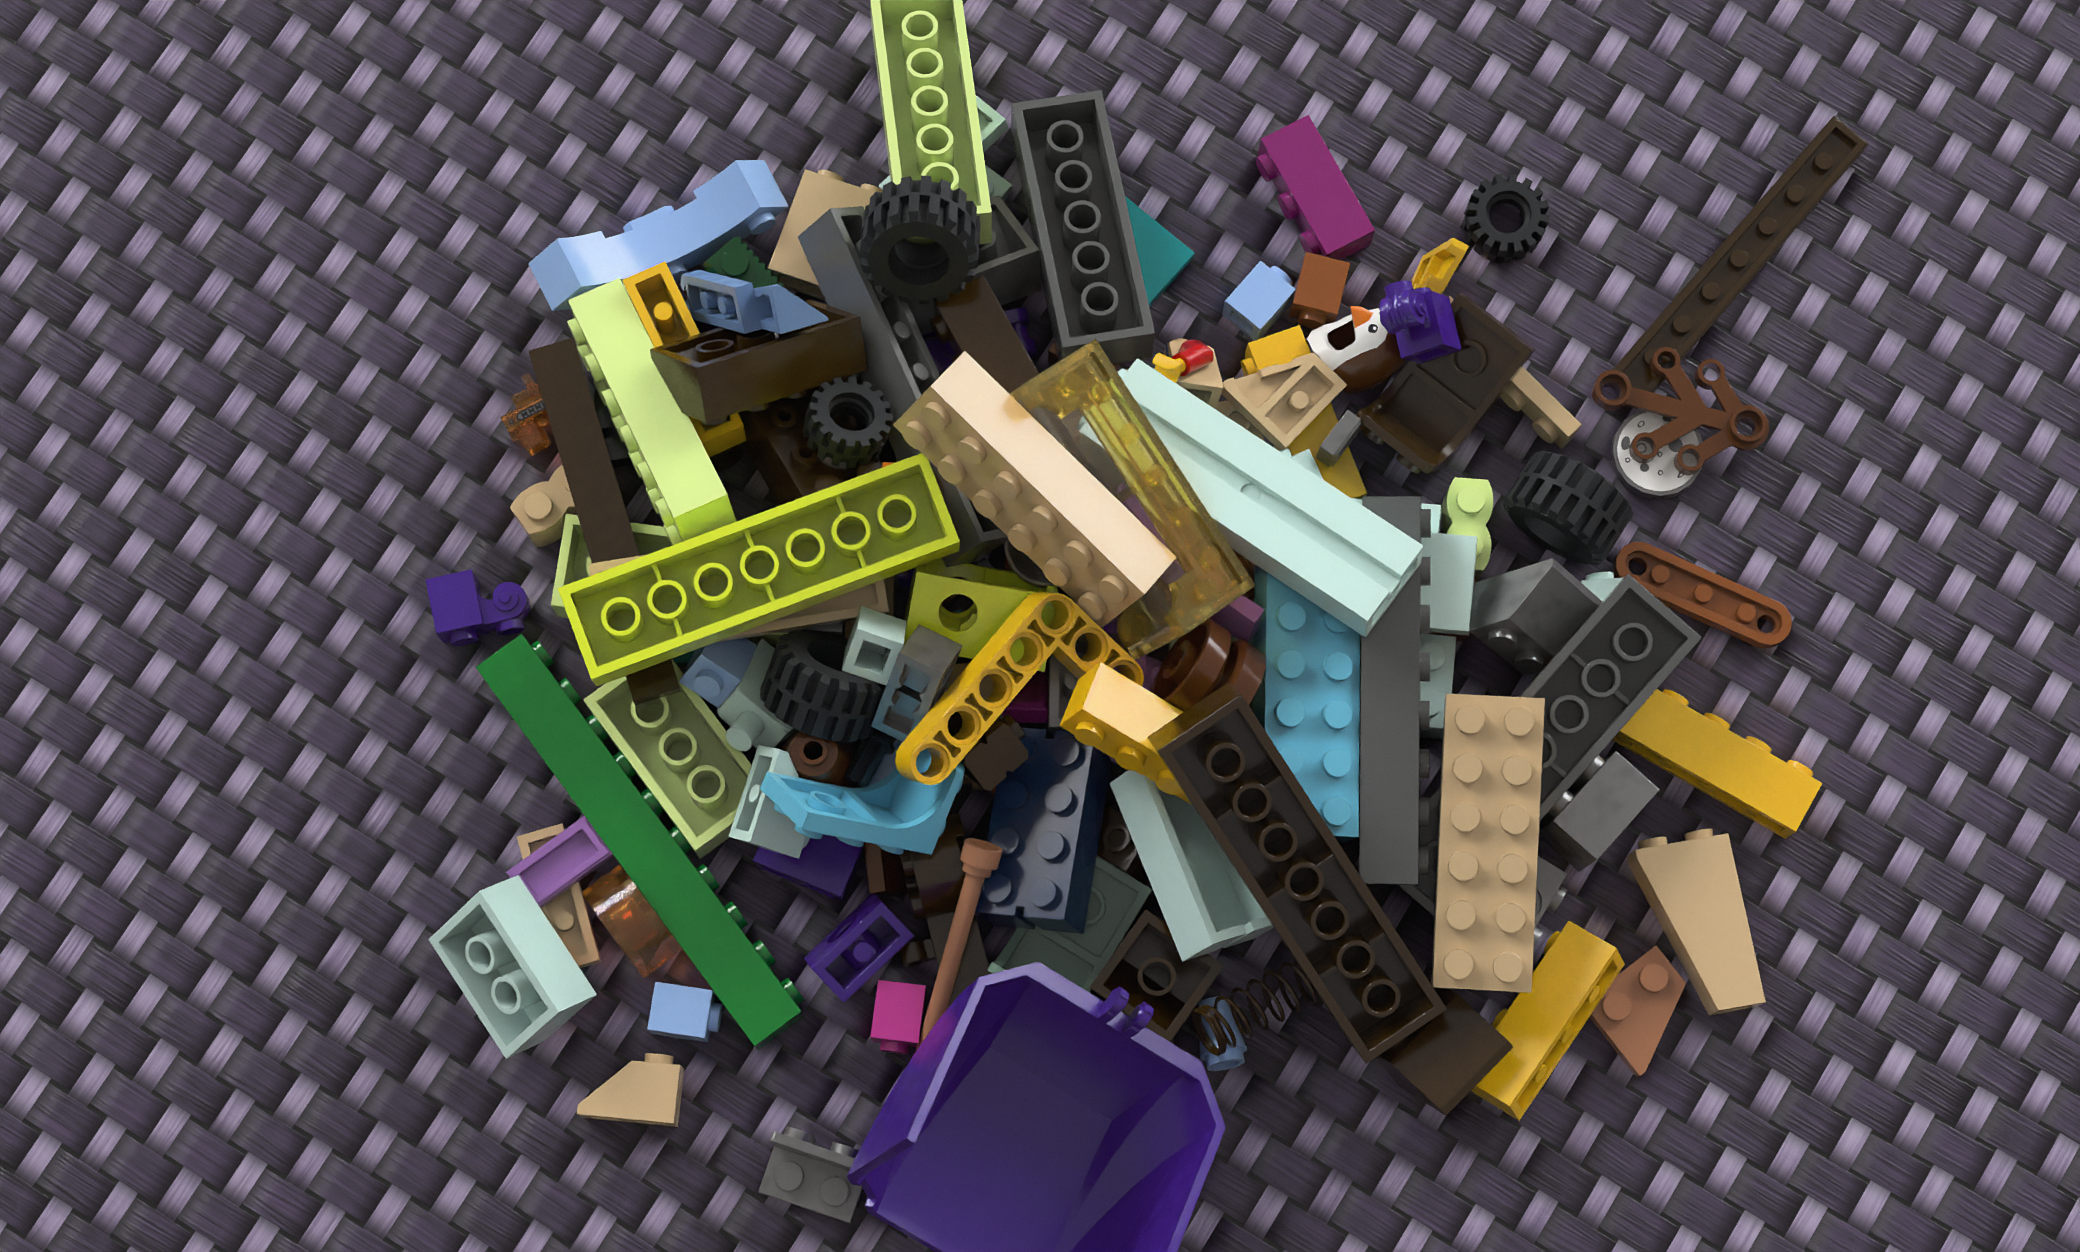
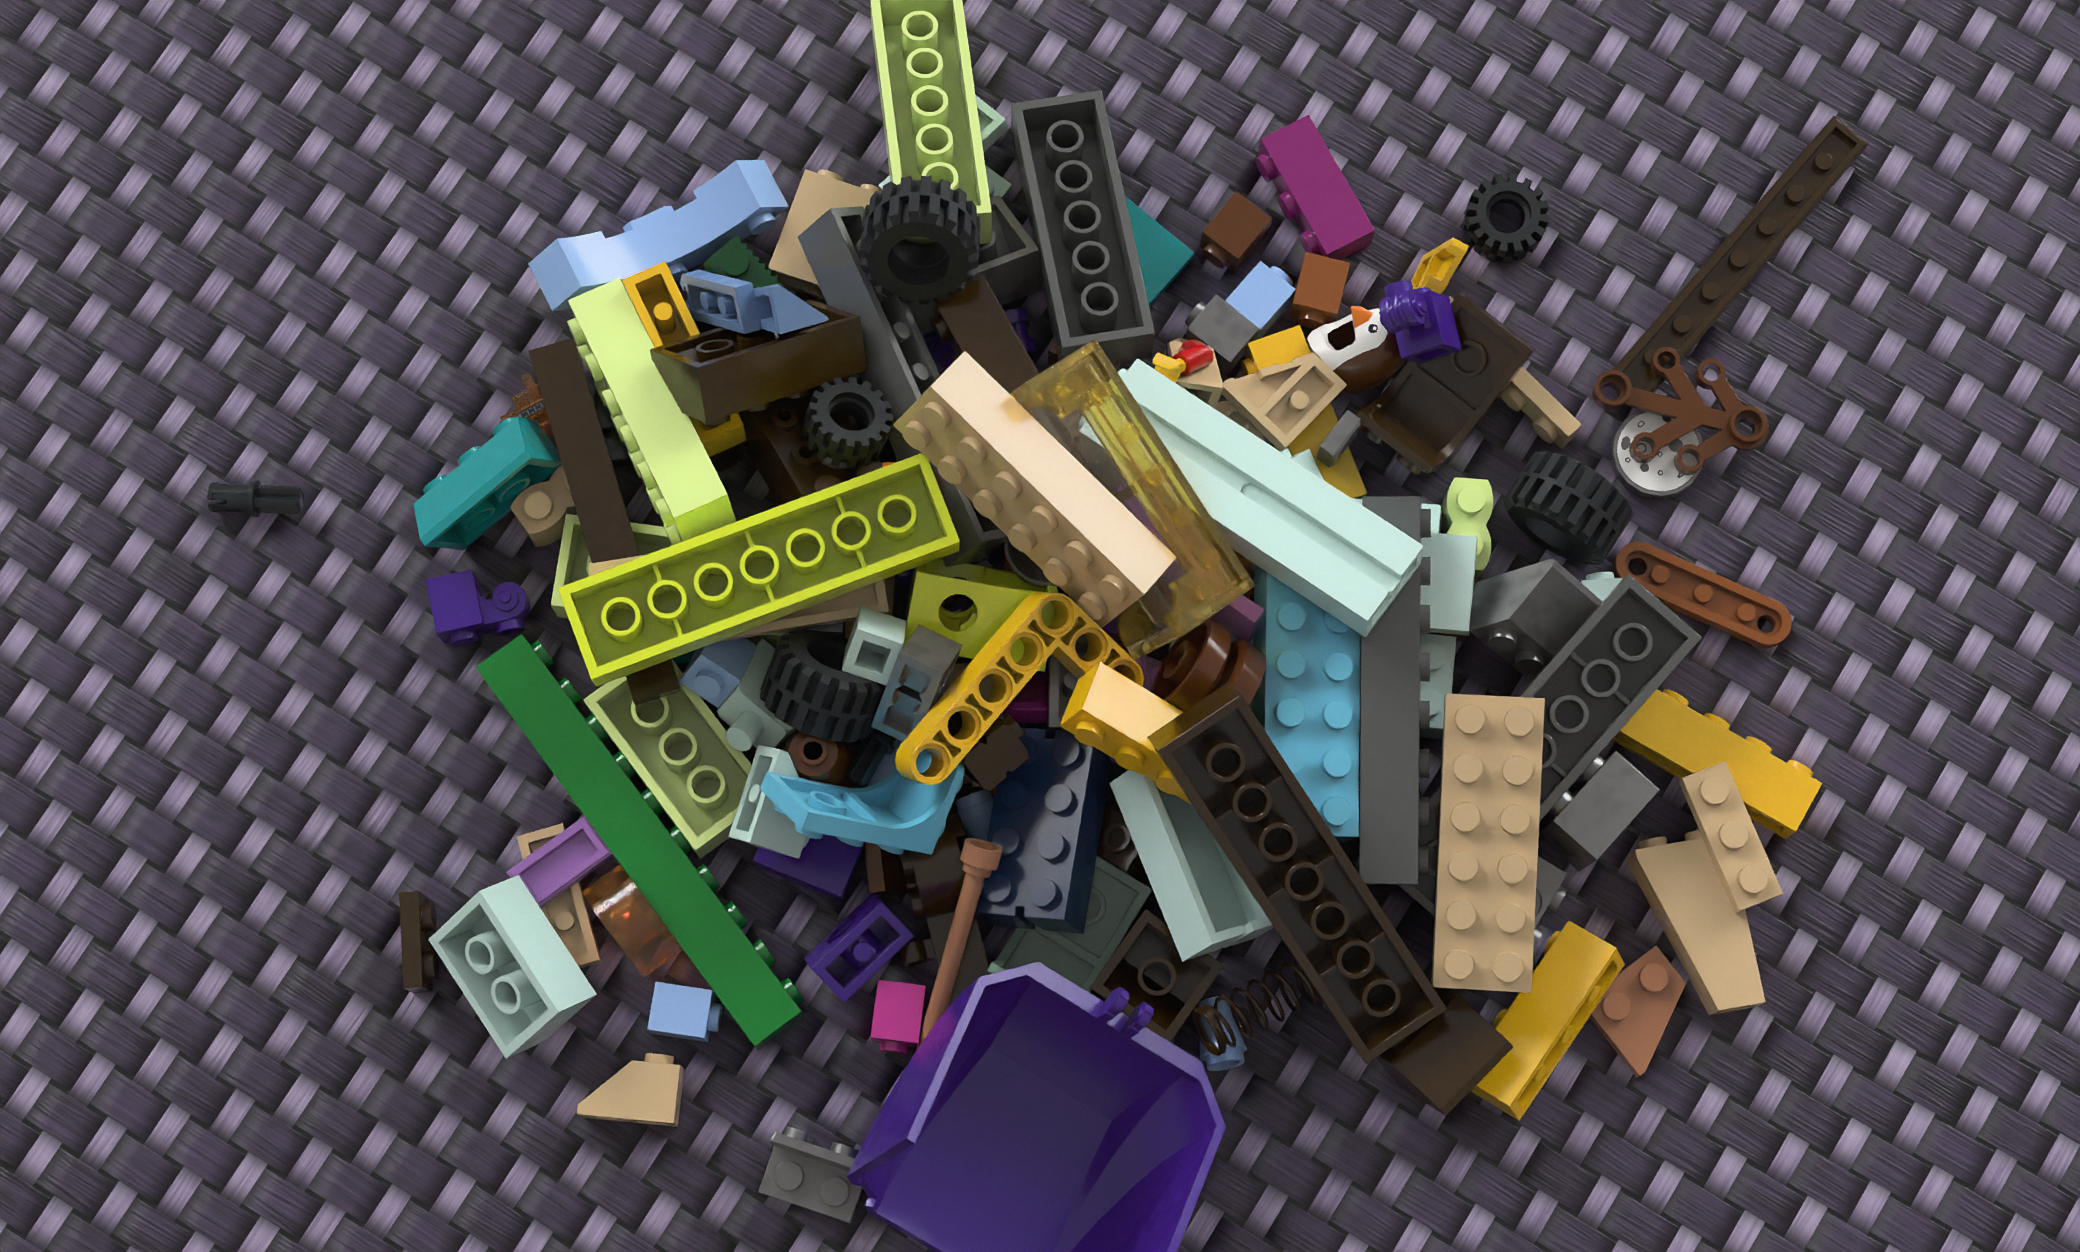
none -> black axle [207,480,304,517]
none -> dark brown plate [399,891,439,993]
none -> teal slope [413,416,562,550]
none -> light blue cone [954,789,994,841]
none -> flat silver brick [1185,295,1259,375]
none -> reddish brown brick [1200,191,1272,273]
none -> tan plate [1678,761,1783,913]

